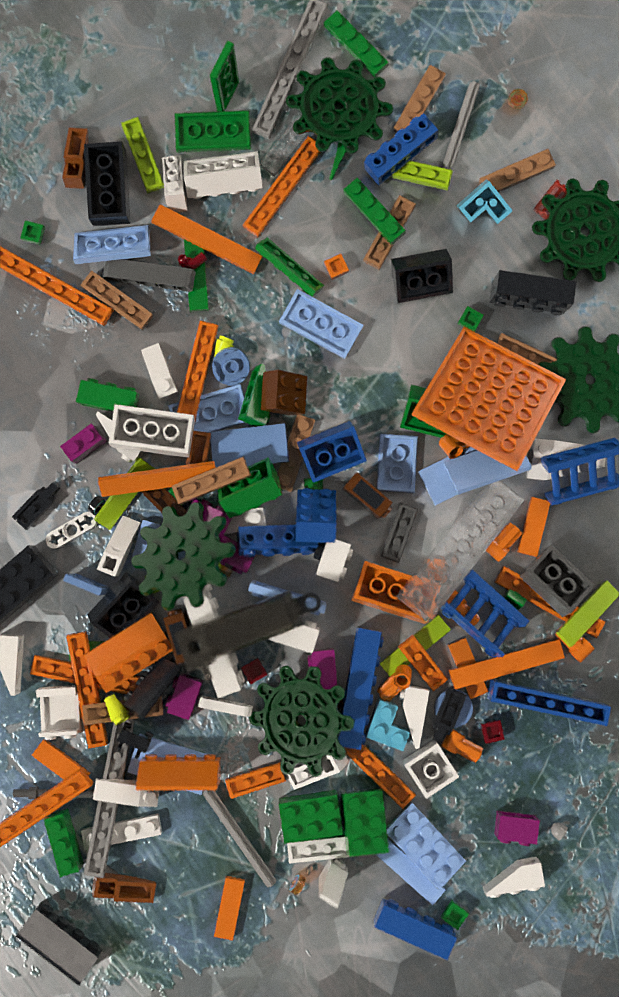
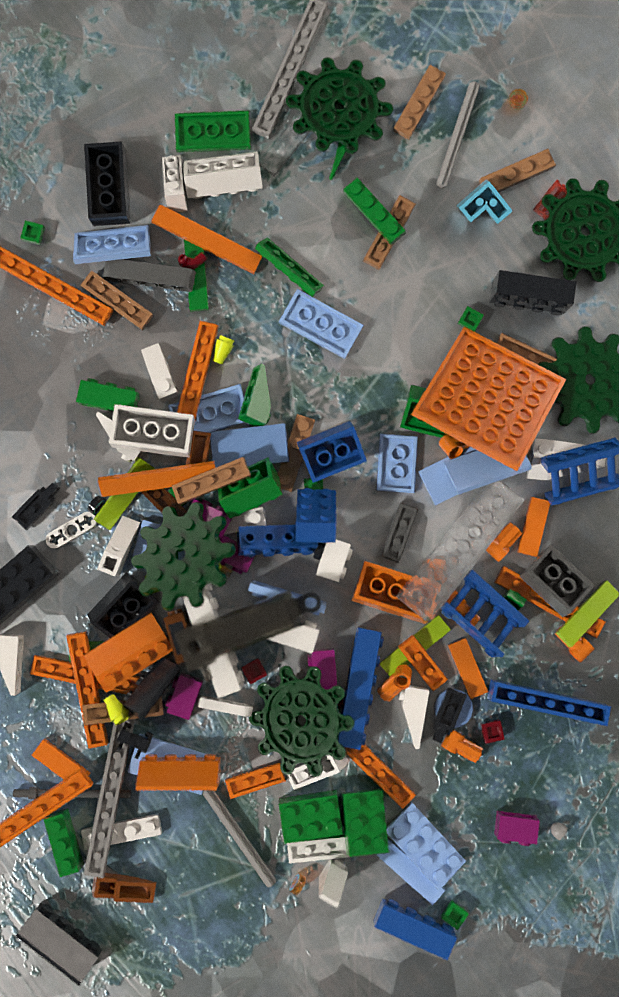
white panel [36,685,82,740] -> none
magenta brick [60,423,107,464] -> none
dark orange slope [62,128,88,189] -> none
medium blue tile [63,573,110,596] -> none
white slope [93,779,160,807] -> none
lime tile [121,117,164,194] -> none
green tile [210,40,240,112] -> none
medium blue tile [212,347,250,386] -> none
orange tile [214,876,245,941] -> none
orange tile [243,136,321,237] -> none
reddish brown brick [261,370,308,416] -> none
green plate [324,10,389,78] -> none
orange plate [324,254,349,280] -> none
brick [343,472,393,519] -> none
blue brick [364,113,438,186] -> none
medium azure brick [365,697,410,751] -> none
lime tile [390,161,453,191] -> none
black slope [391,249,453,303] -> none
white brick [402,739,459,799] -> none
orange tile [449,639,565,690] -> none
white slope [483,857,545,898] -> none

